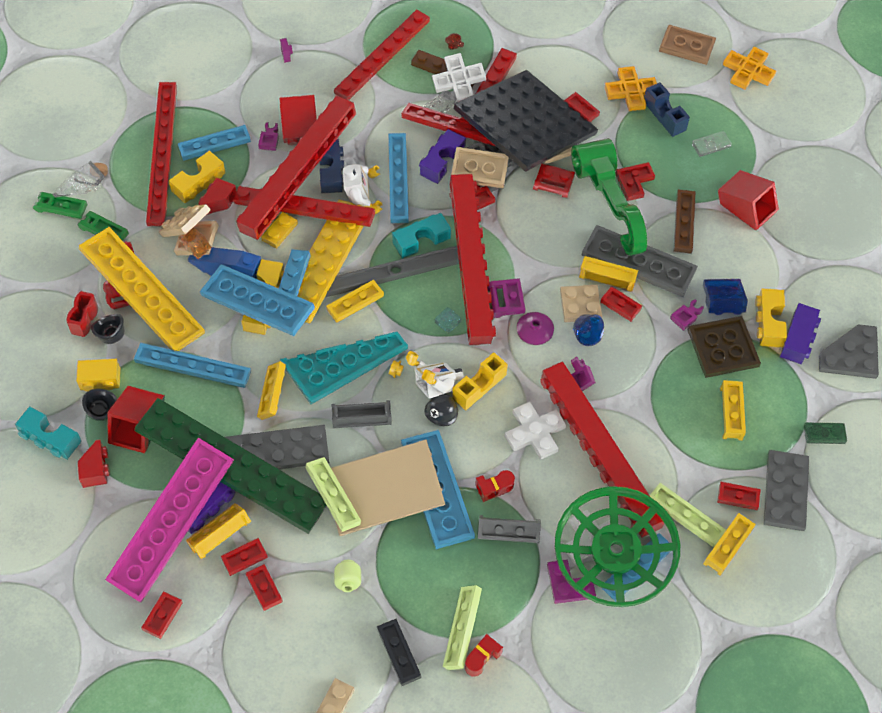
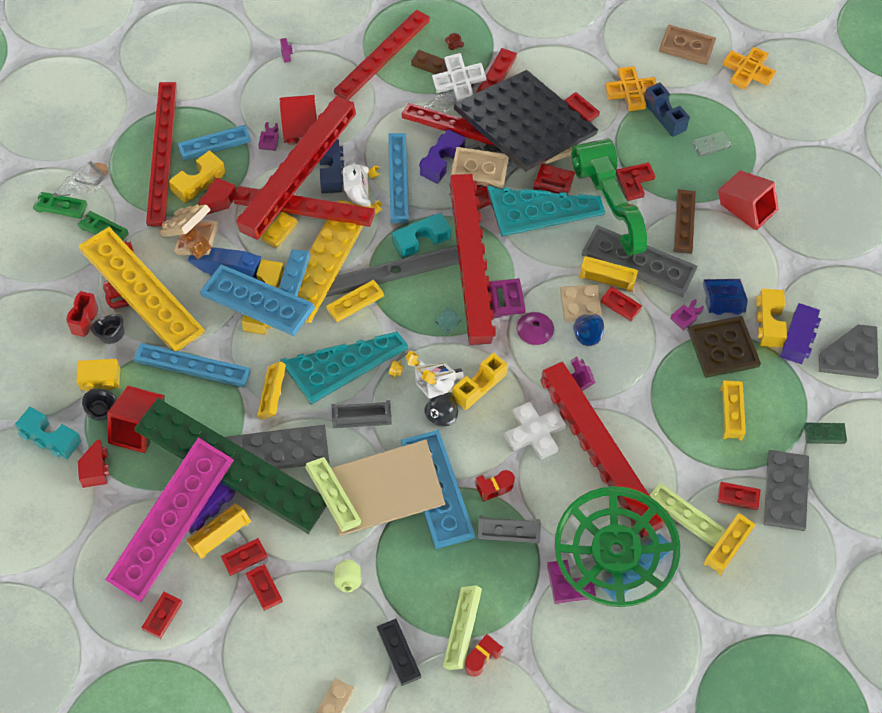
none -> teal wing [487,186,605,237]

